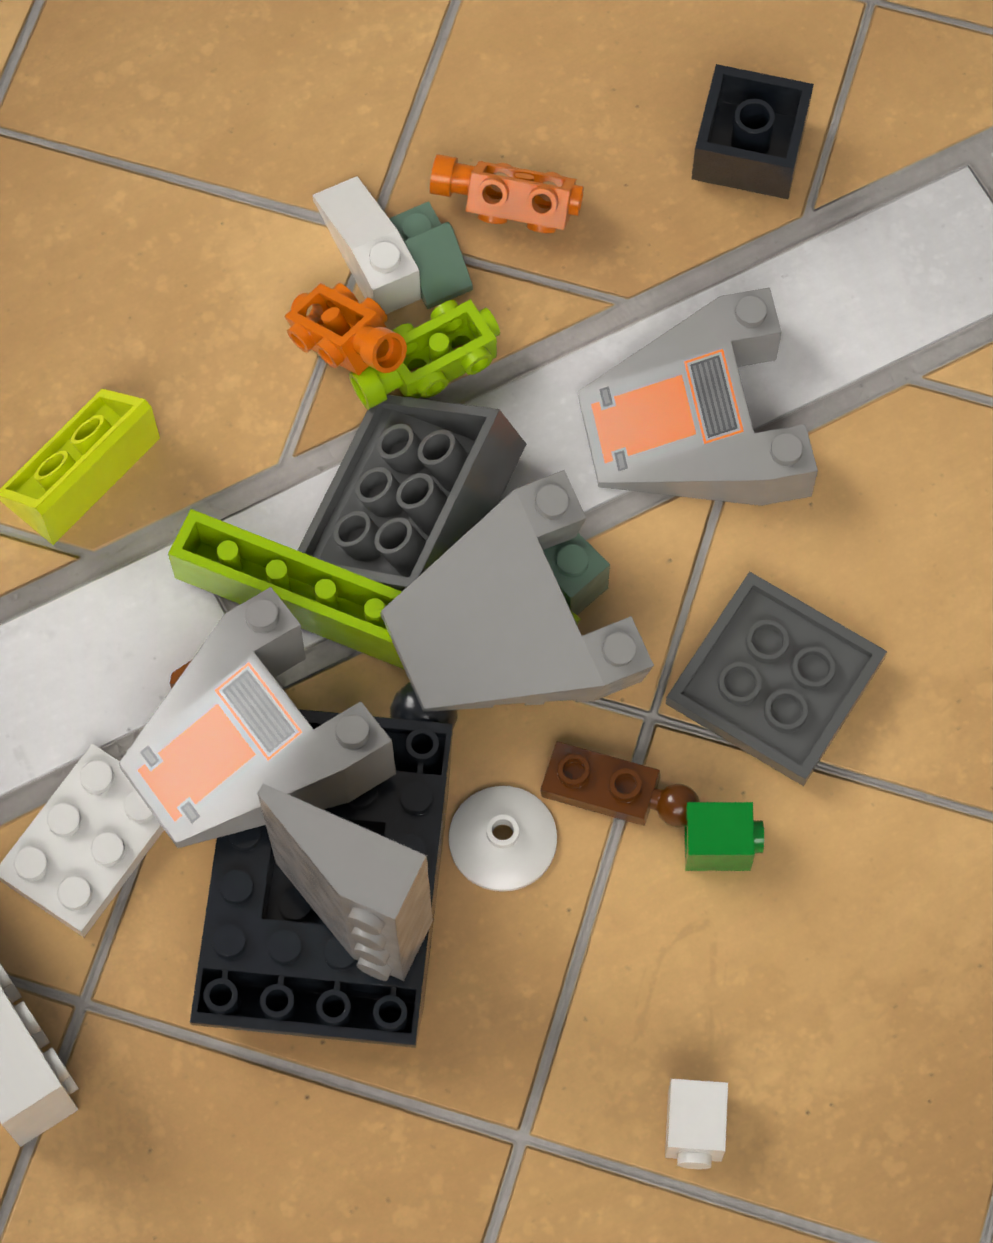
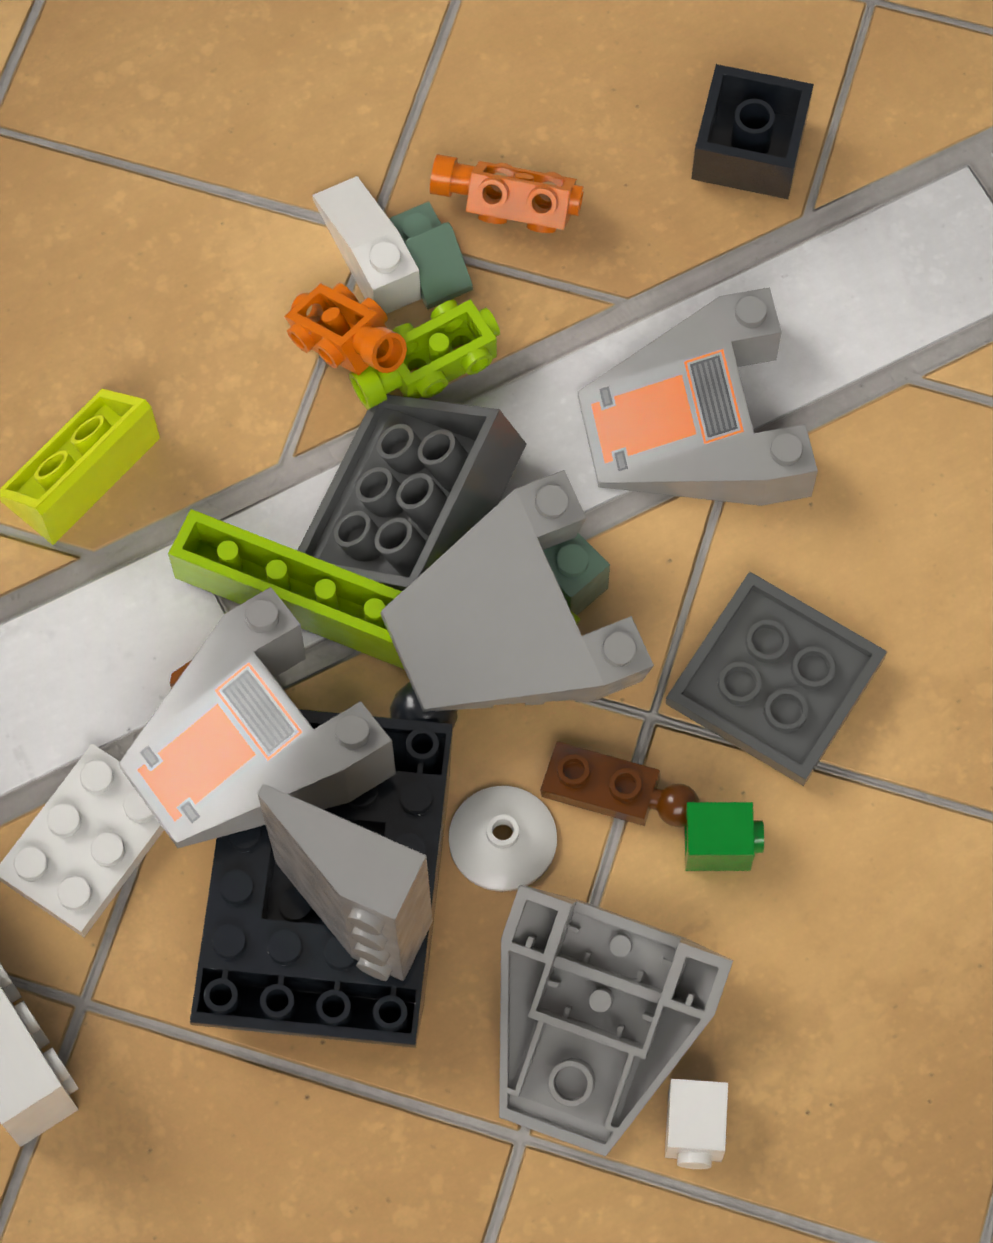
none -> light grey wedge [499,885,733,1157]

